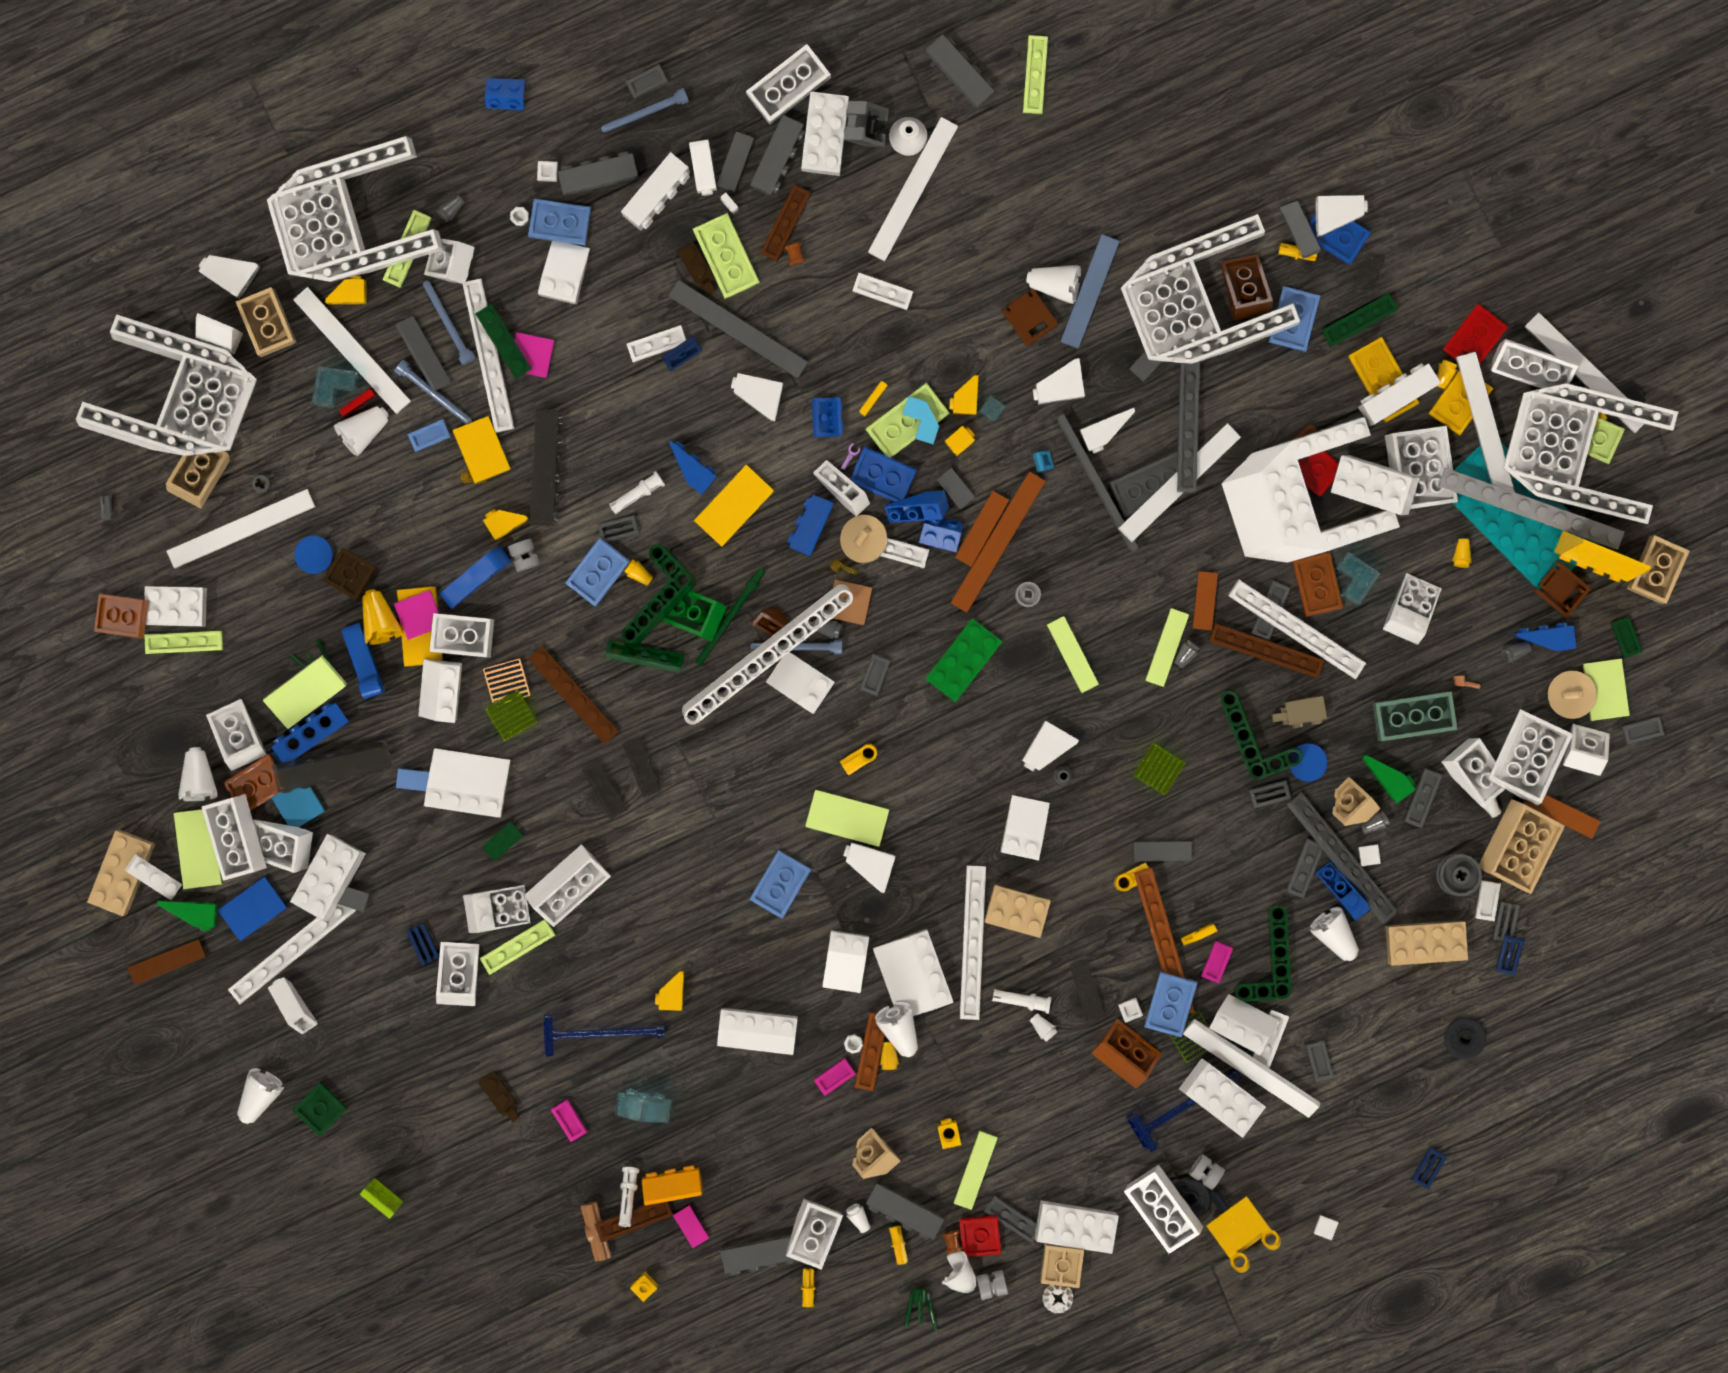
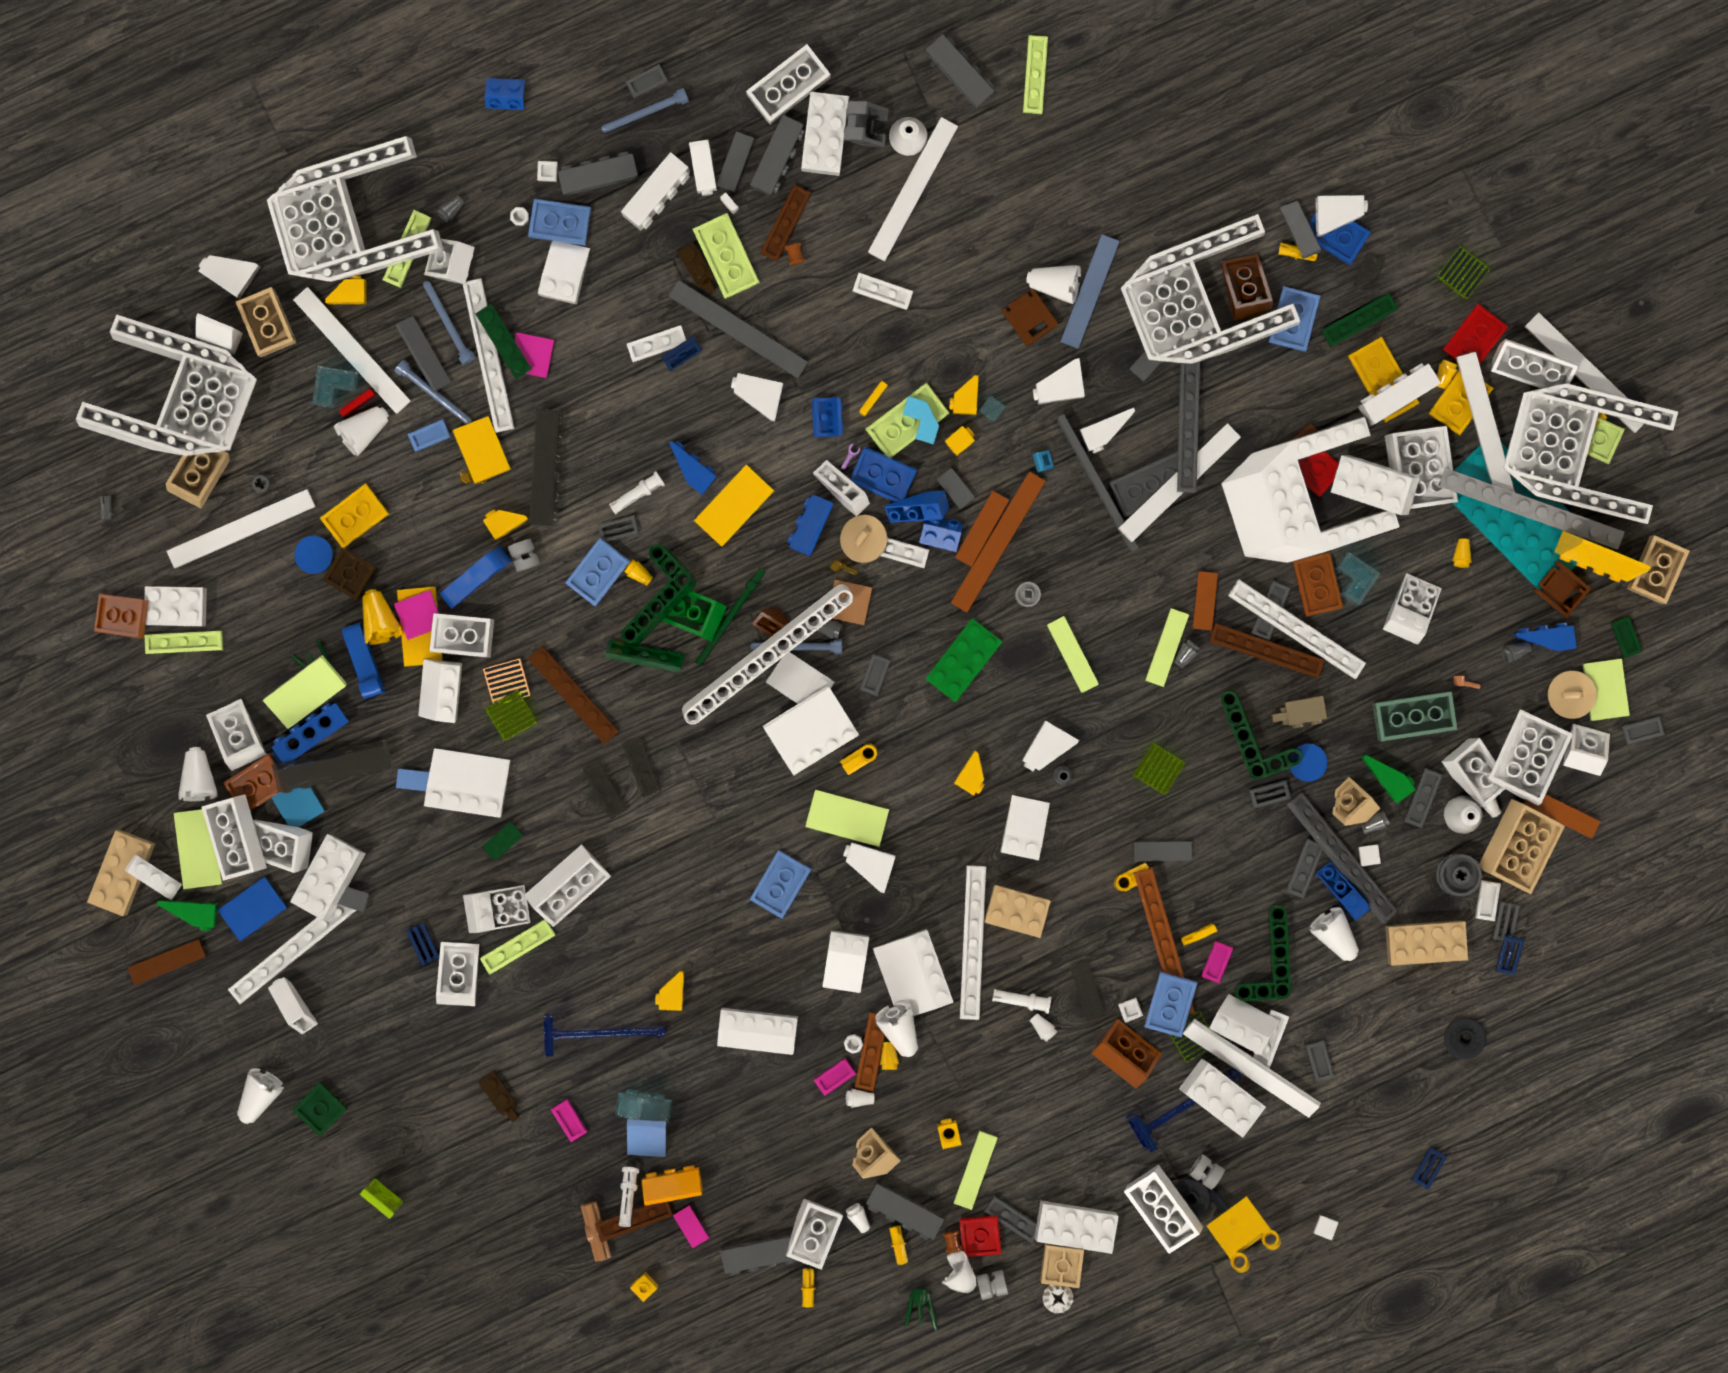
none -> yellow tile [320,483,389,548]
none -> medium blue tile [627,1119,666,1157]
none -> white slope [763,686,859,775]
none -> white cone [846,1089,874,1108]
none -> yellow slope [954,751,985,796]
none -> tile [1436,246,1490,300]
none -> white cone [1444,795,1482,834]

